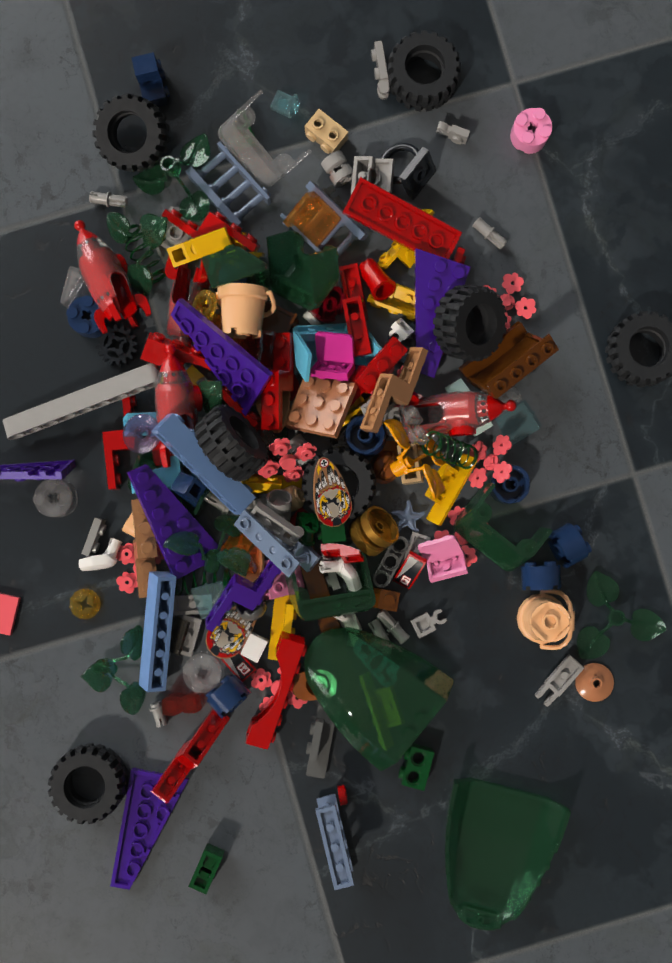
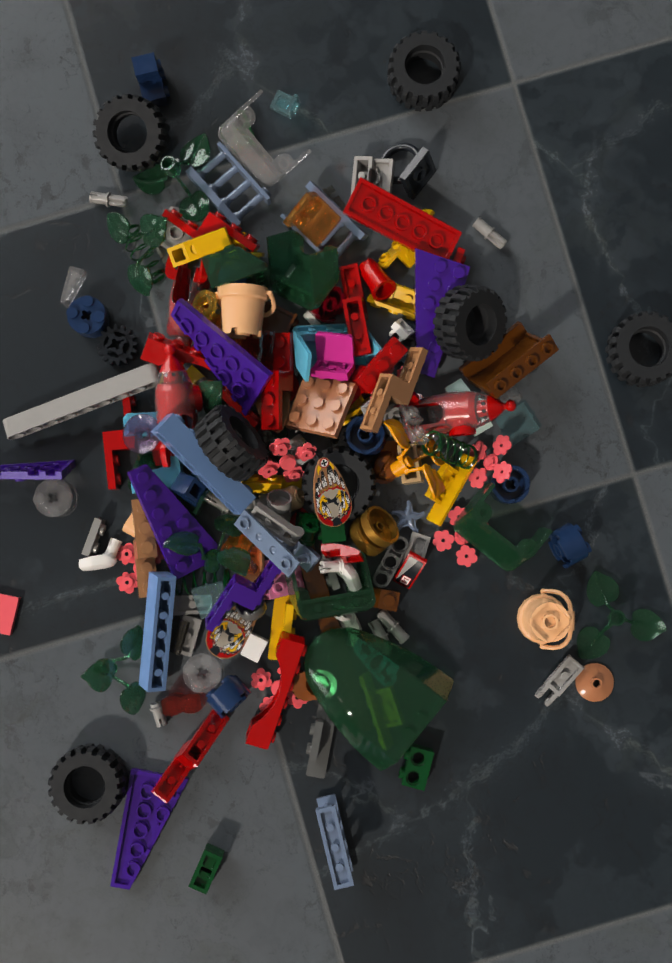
clear yellow gear [69,589,101,619] -> none
piece [74,220,151,334] -> none
slope [220,651,256,682] -> none
tan brick [305,109,349,154] -> none
light grey wheel [321,150,353,188] -> none
red tile [337,785,348,806] -> none
light grey hinge [371,41,390,100] -> none
light grey plate [410,609,447,638] -> none
bright pink bracket [418,535,468,583] -> none
light grey plate [436,121,470,144] -> none
clear green windscreen [445,777,571,930] -> none
coral plant [484,273,536,330] -> none
bright pink brick [510,108,552,154] -> none
dark blue brick [521,561,562,590] -> none

